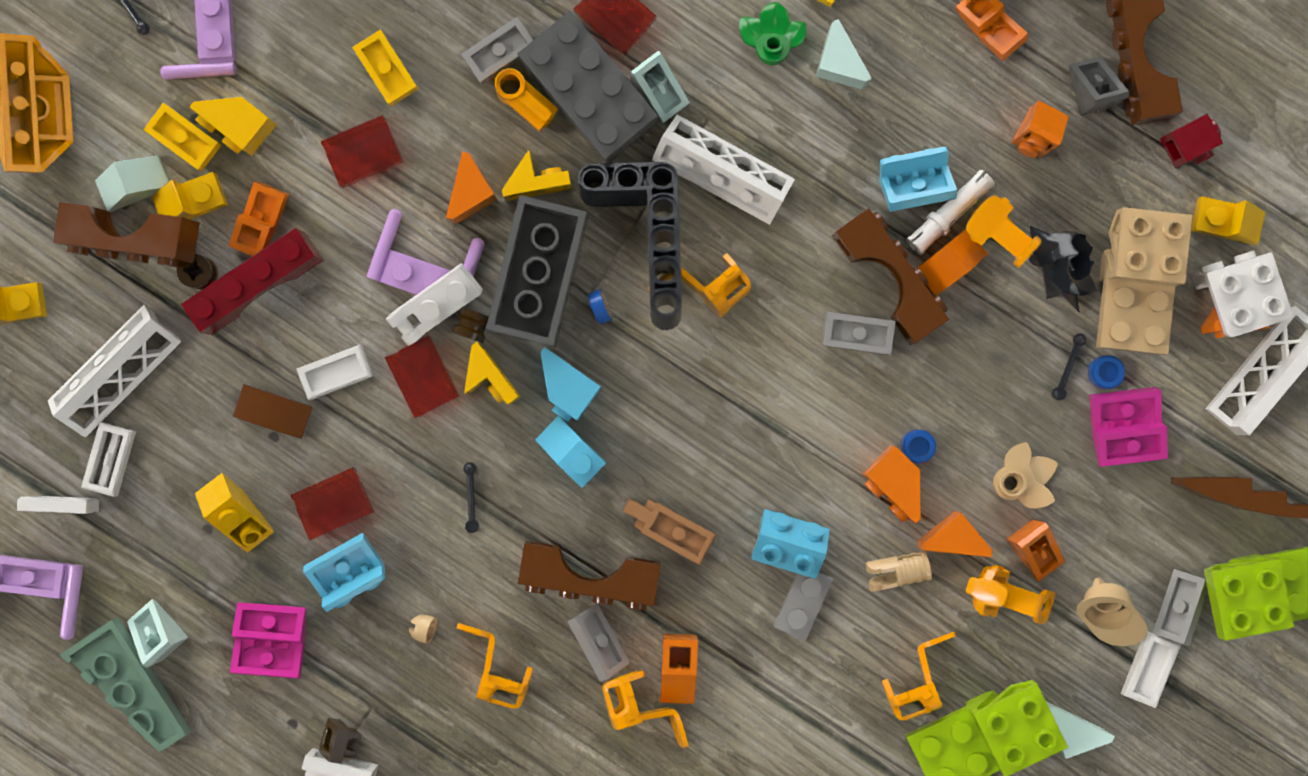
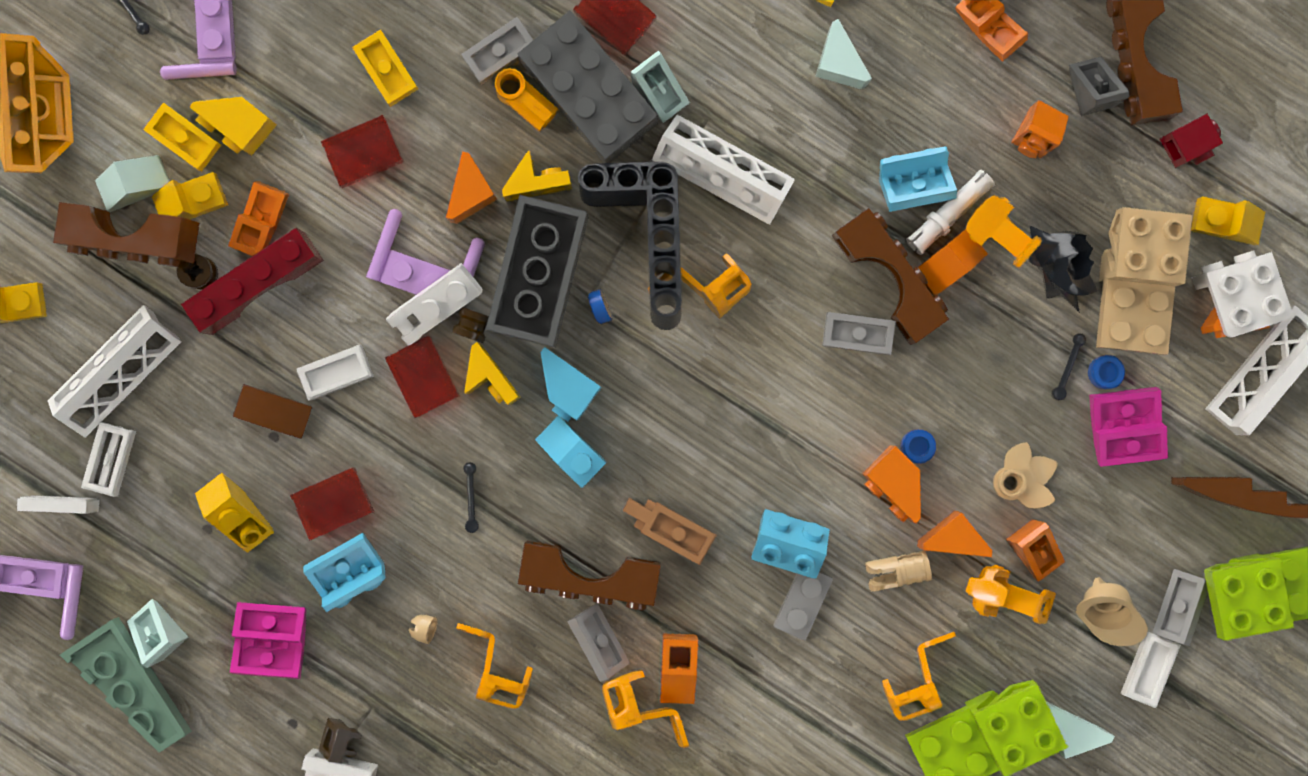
green plate [739,2,806,66] -> none

